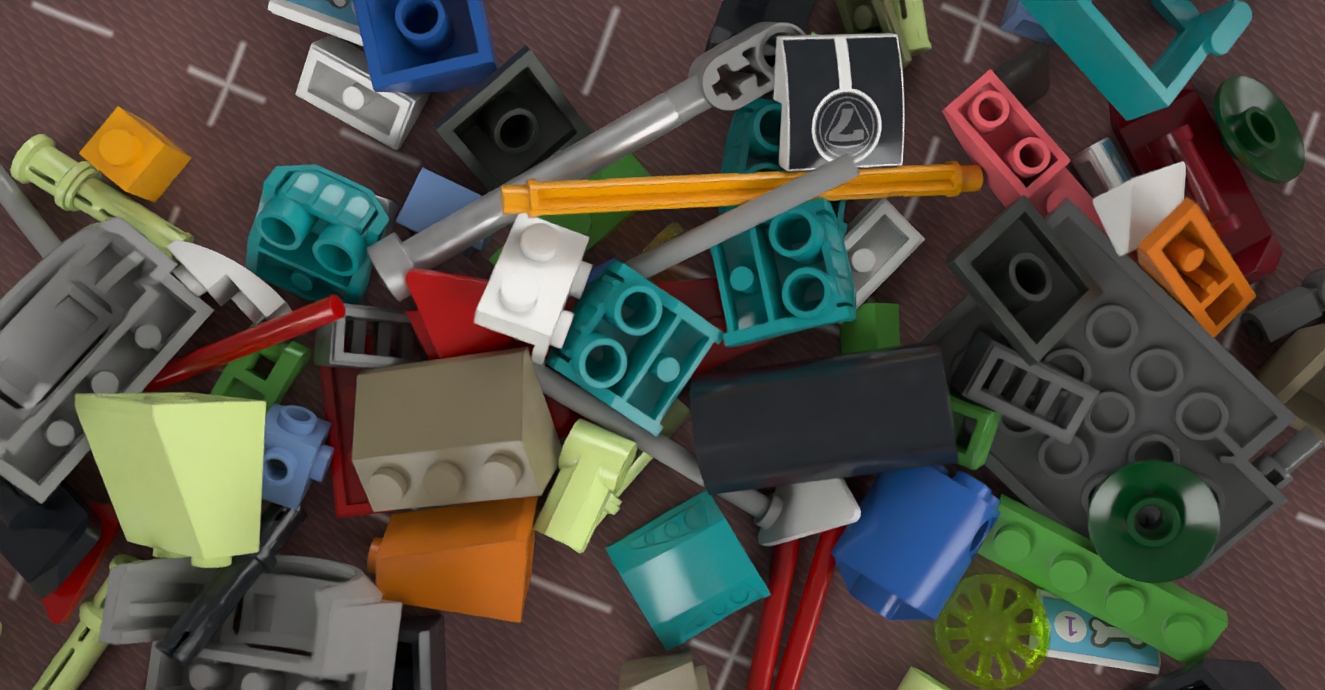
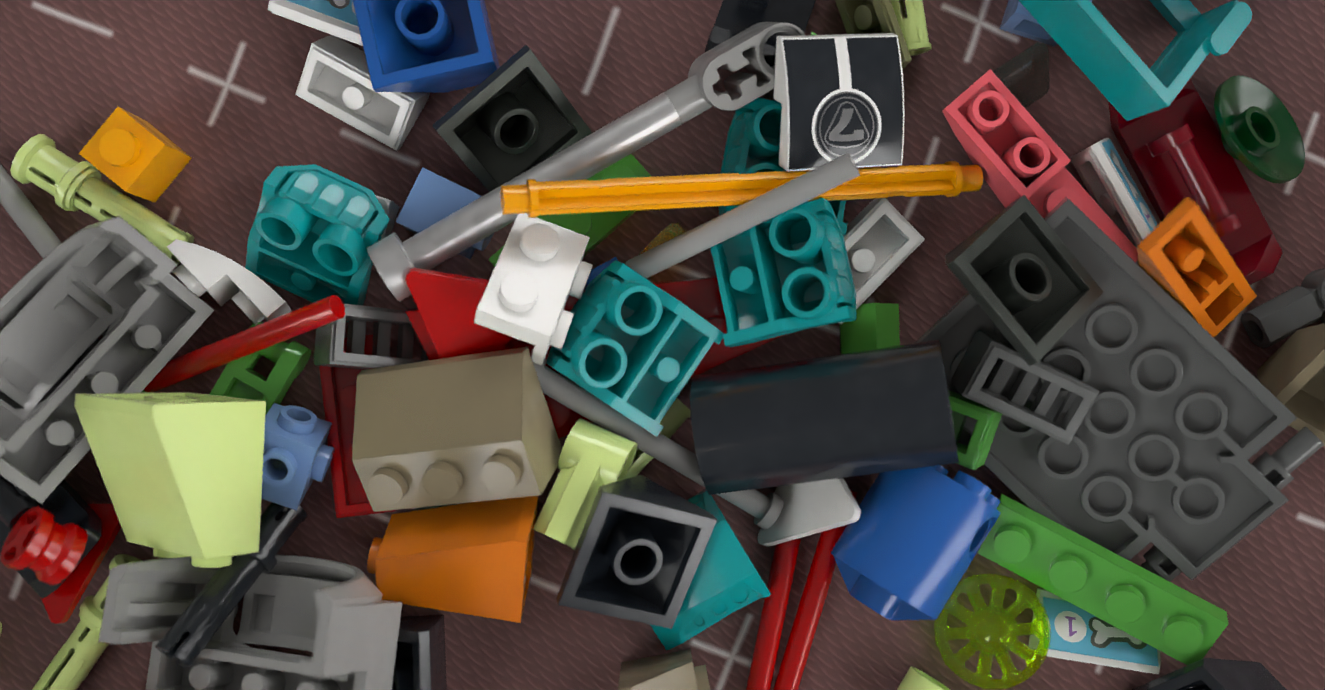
dark green dish [1087,459,1221,583] -> none
white slope [1092,161,1186,256] -> none
none -> red wheel [1,506,88,586]
none -> black slope [556,475,717,629]

